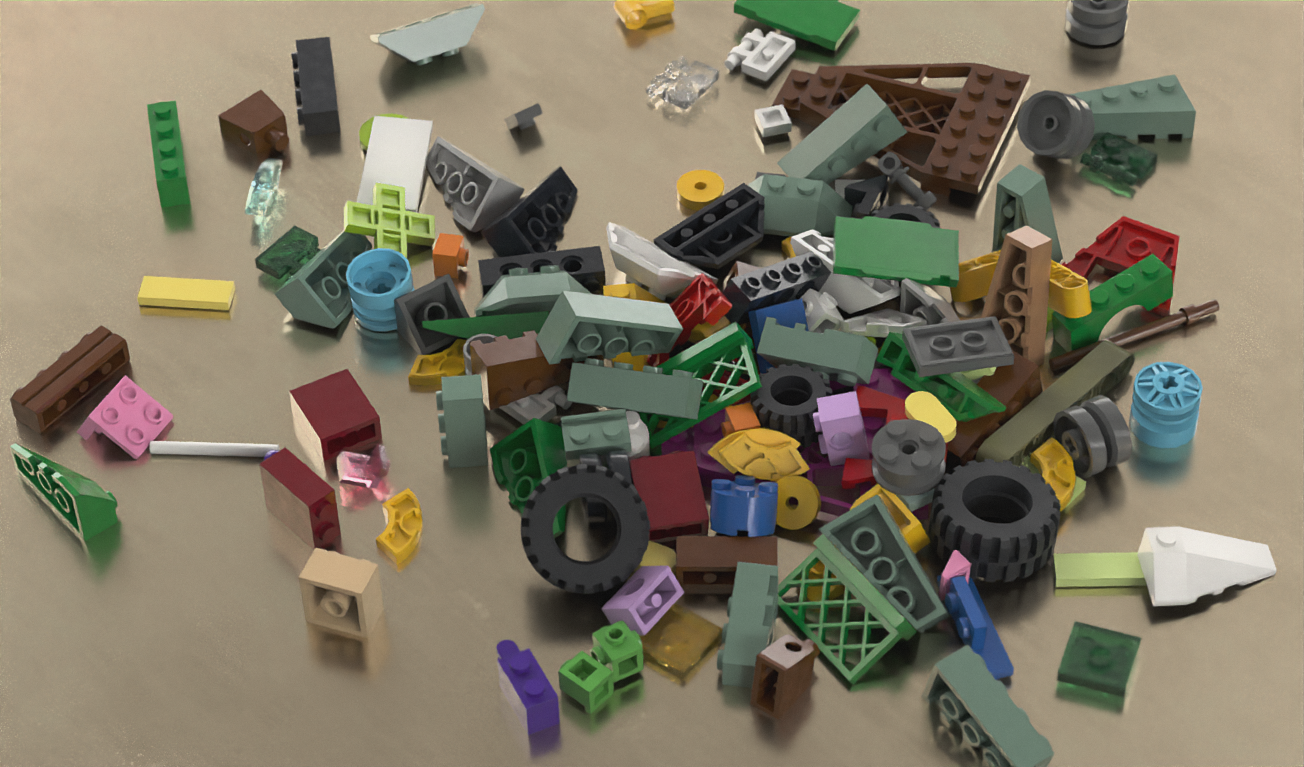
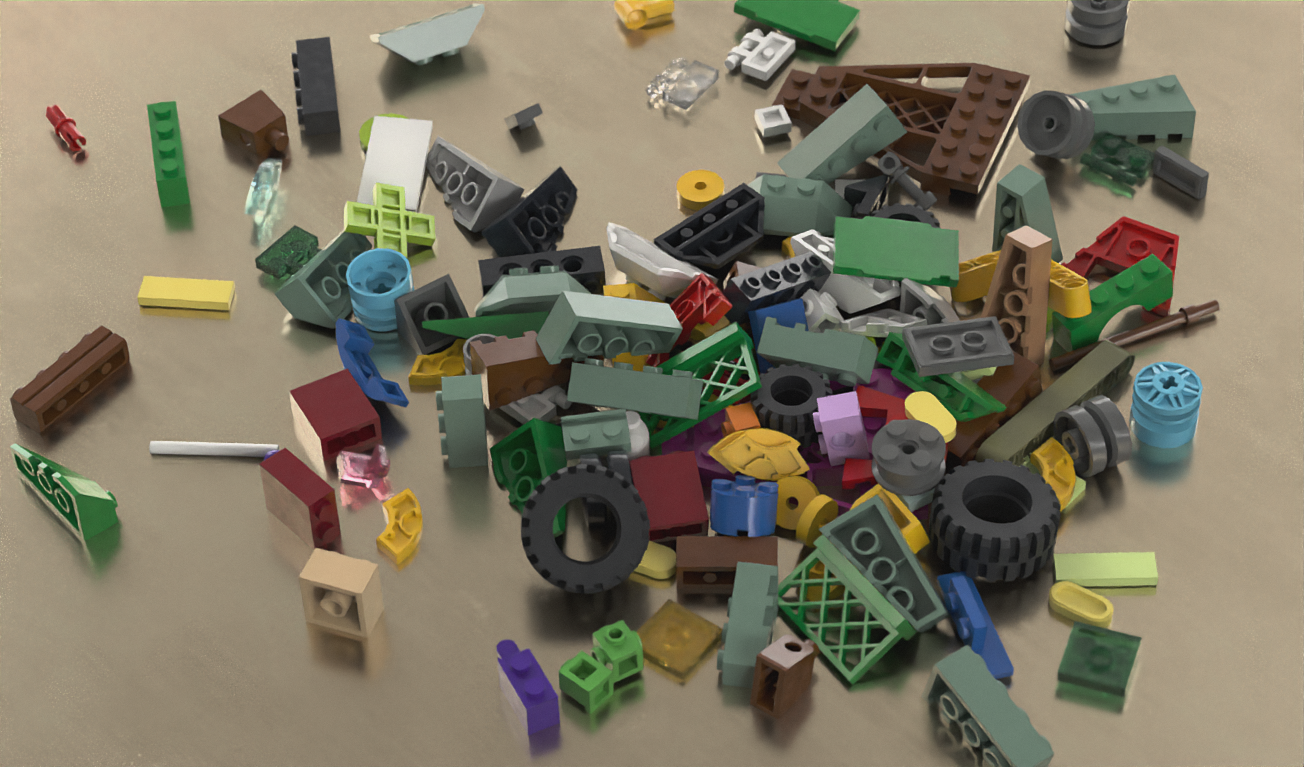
bright pink bracket [77,375,173,459] -> none
orange plate [432,233,469,279] -> none
lavender brick [601,566,684,635] -> none
bright pink slope [939,550,971,600] -> none
white wedge [1137,527,1277,606] -> none
none -> red axle [45,104,86,151]
none -> blue slope [336,318,409,407]
none -> yellow piece [796,494,838,548]
none -> light yellow tile [1049,581,1113,629]
none -> dark grey tile [1153,146,1209,200]

